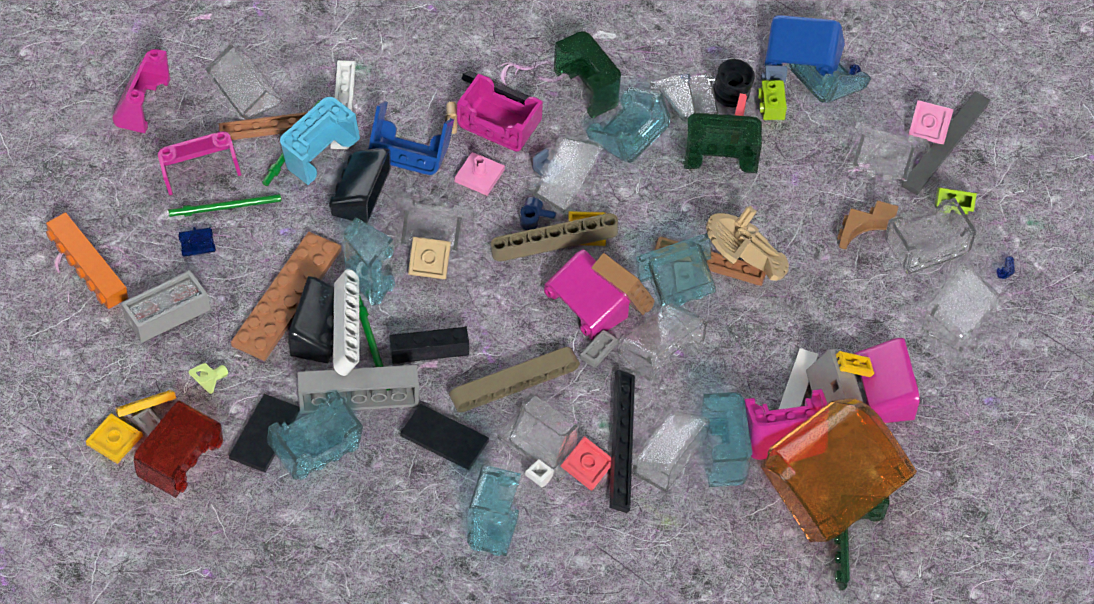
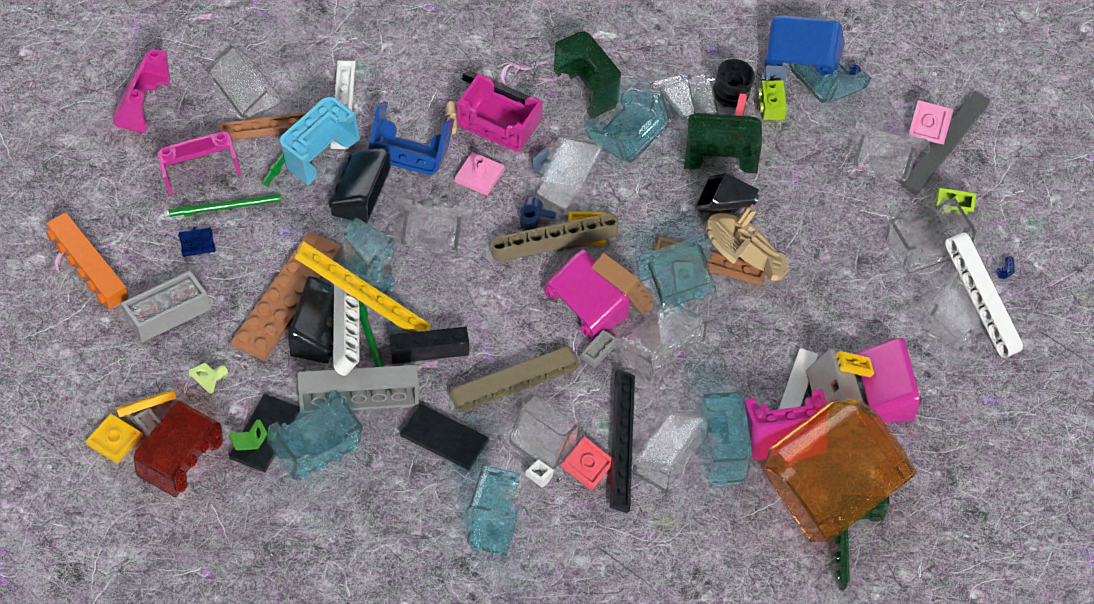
tan tile [408,237,451,280] -> none
medium nougat arch [837,200,899,249] -> none
none -> bright green bracket [229,419,267,450]
none -> yellow plate [294,241,431,333]
none -> black windscreen [695,173,759,213]
none -> white beam [945,232,1023,358]

